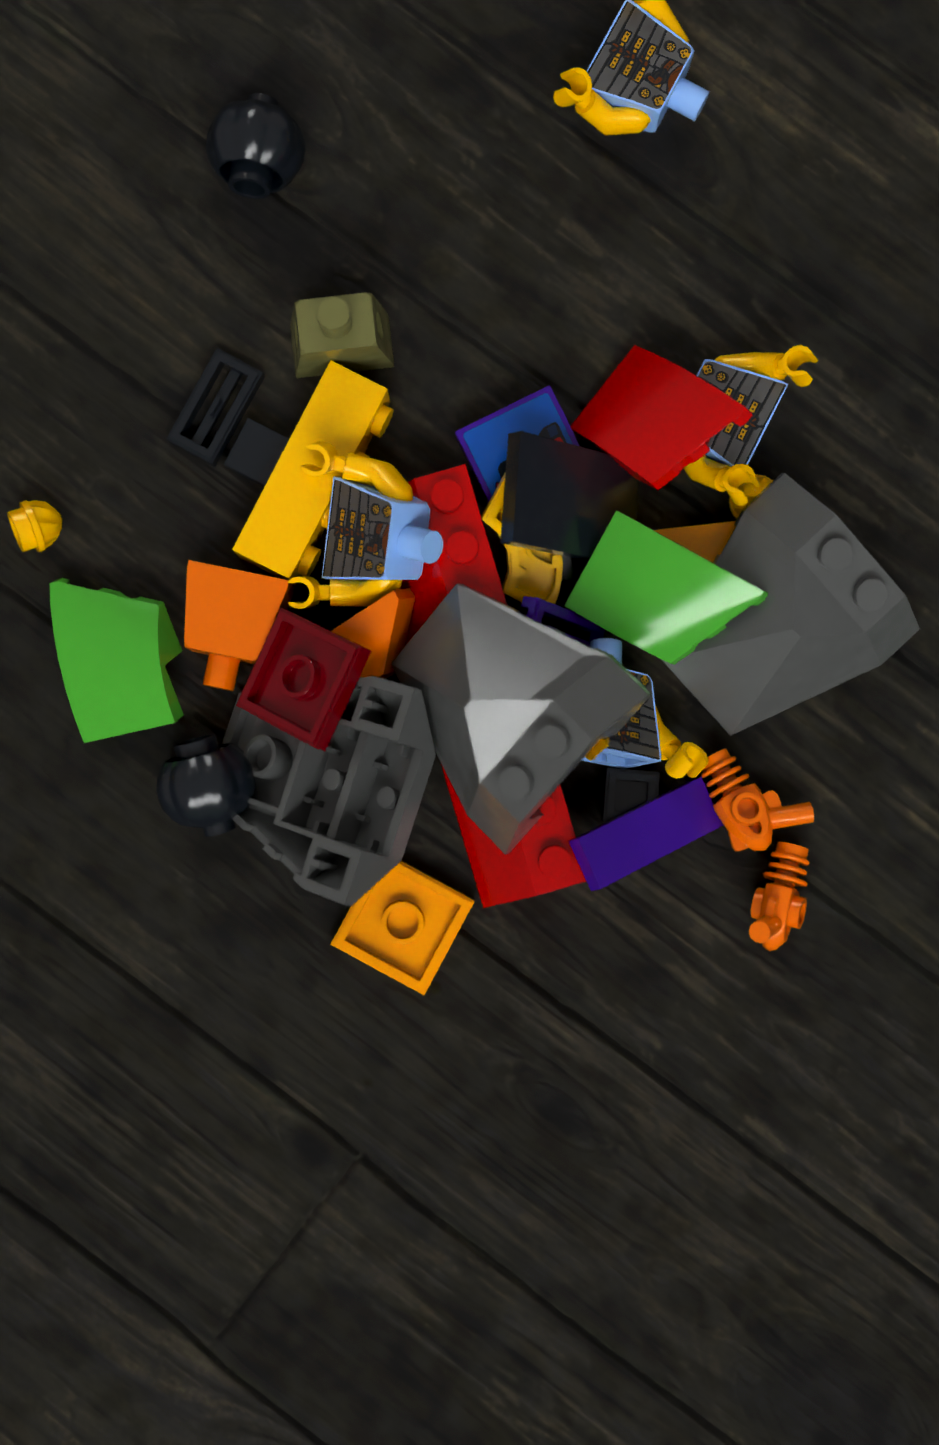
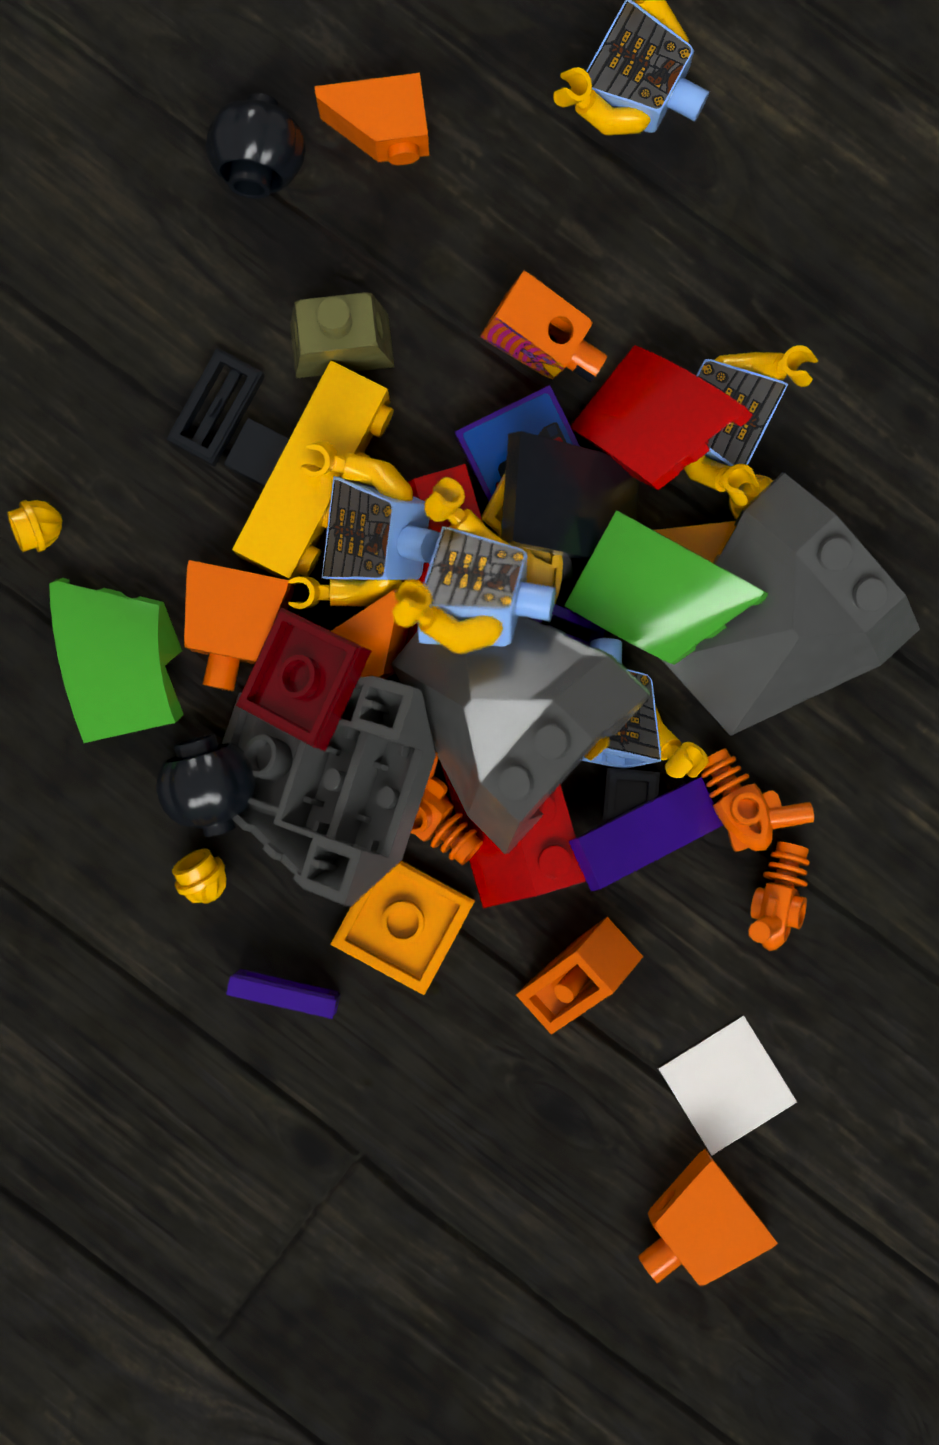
none -> yellow plate [172,849,226,904]
none -> dark purple tile [226,969,341,1019]
none -> orange slope [314,73,429,165]
none -> torso [393,477,556,654]
none -> orange piece [411,751,483,865]
none -> orange torso [480,270,608,382]
none -> orange slope [516,916,643,1035]
none -> orange torso [638,1149,778,1286]
none -> white sticker [658,1016,797,1155]

